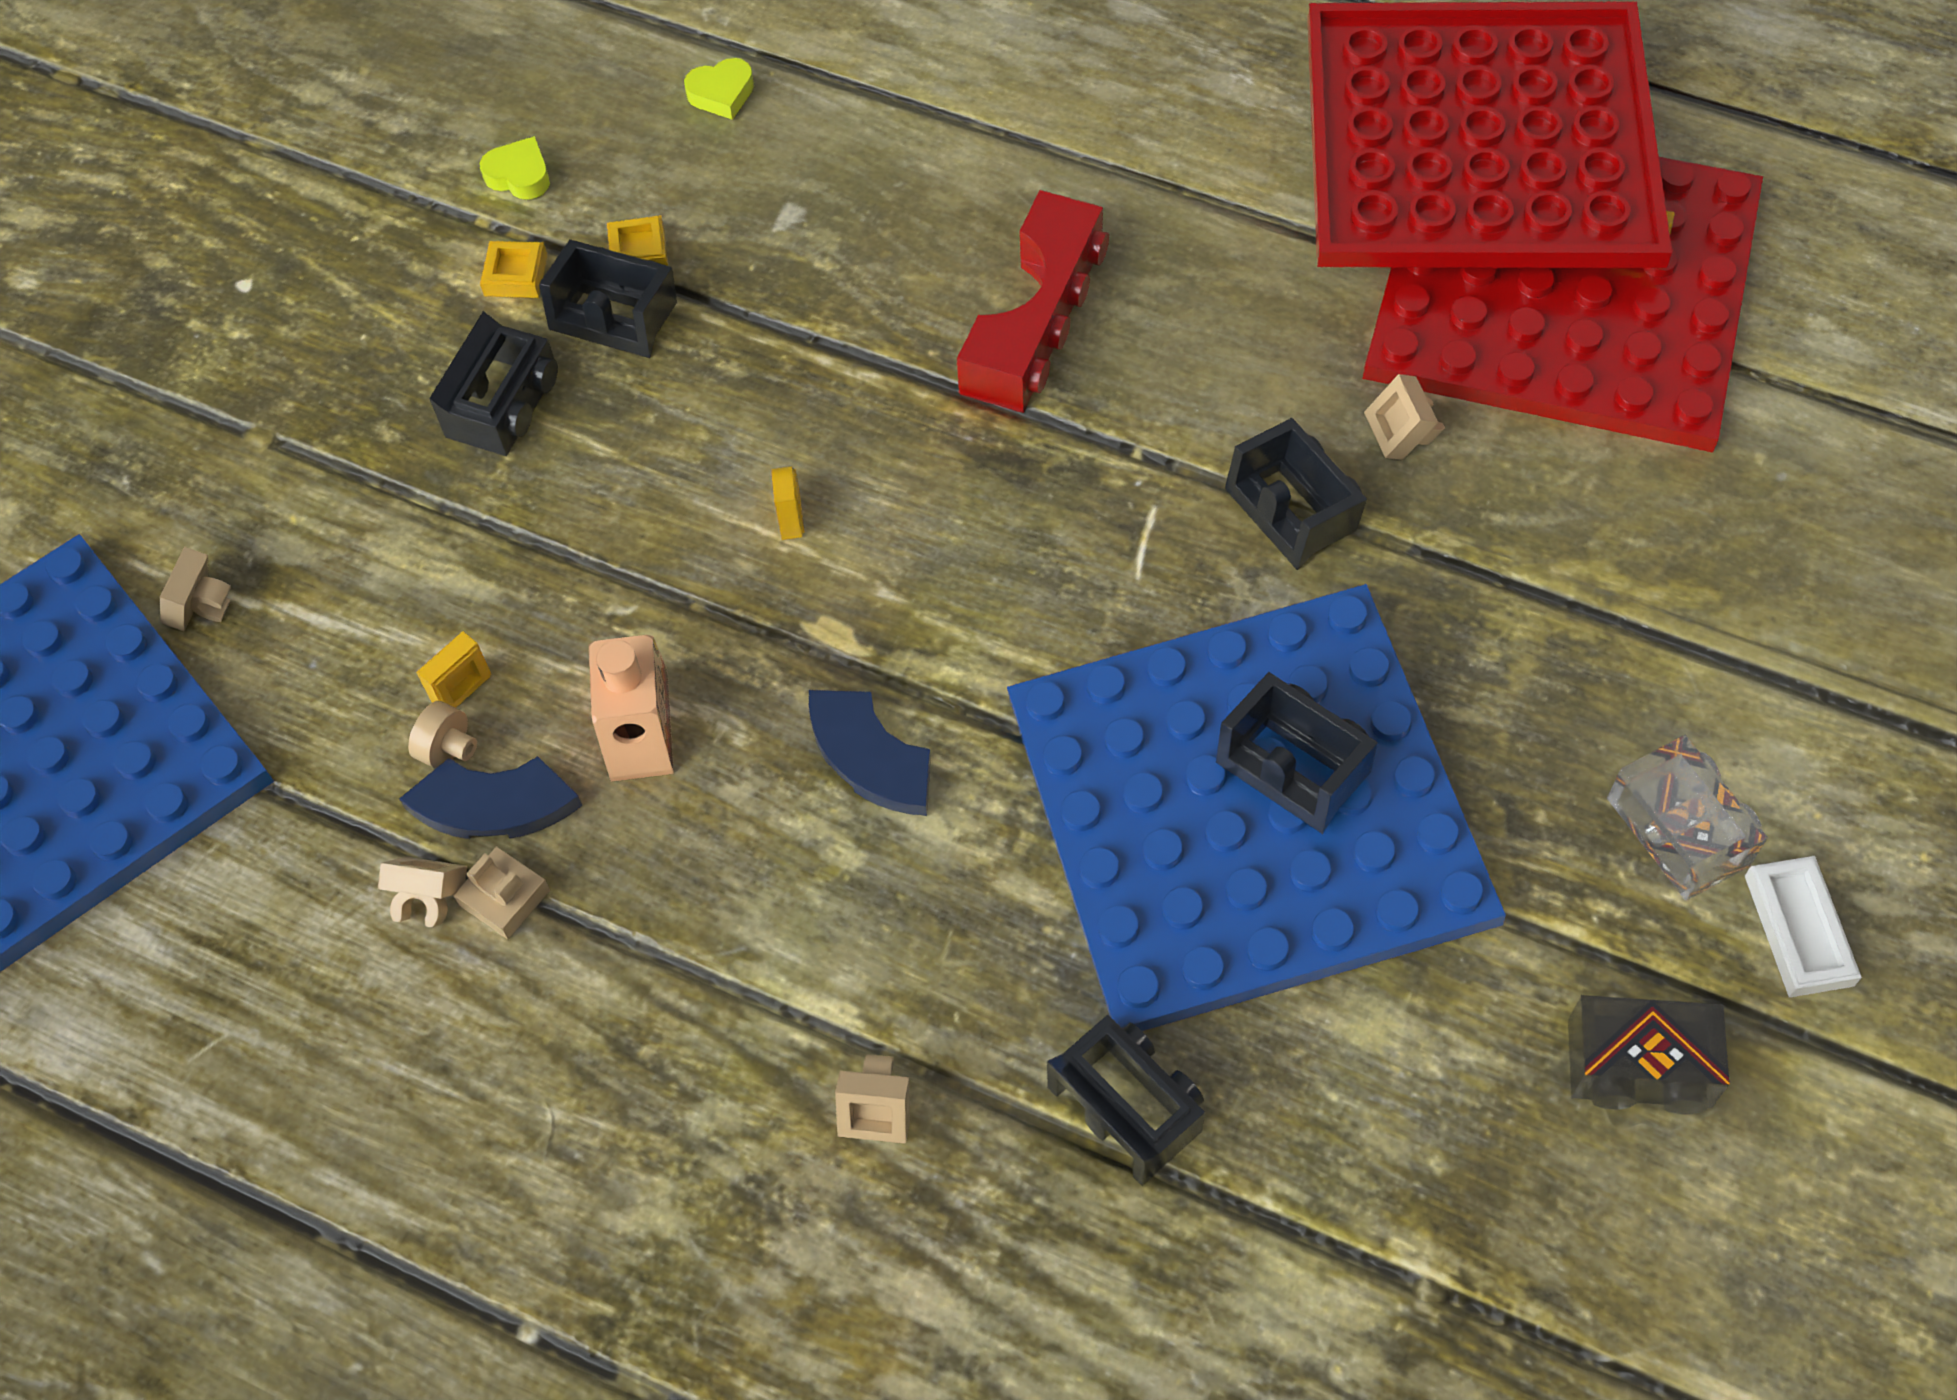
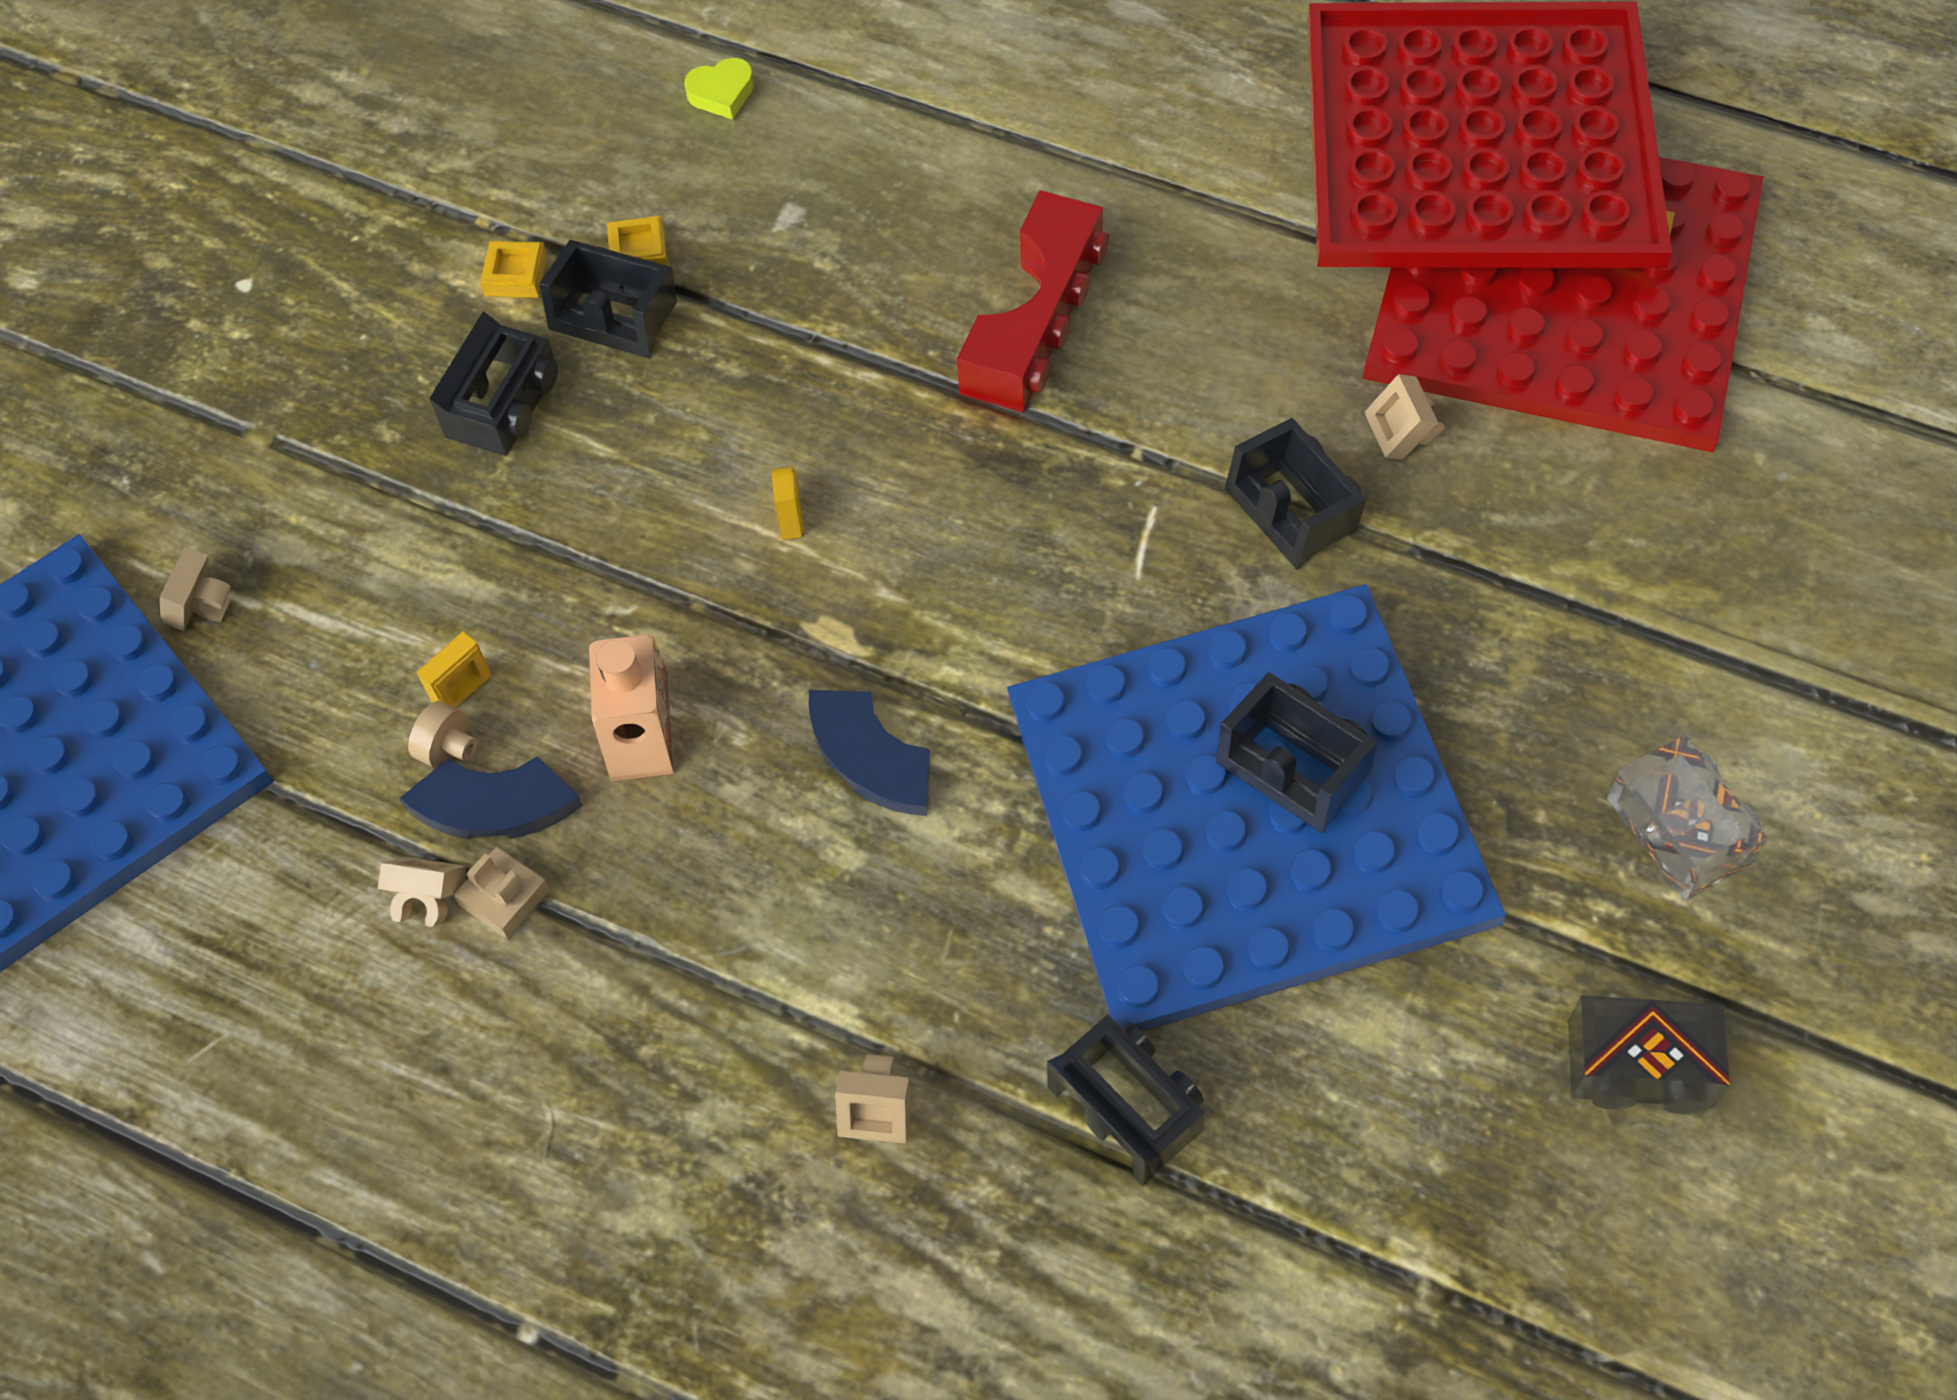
neon yellow tile [480,136,550,200] -> none
white tile [1745,856,1862,998] -> none

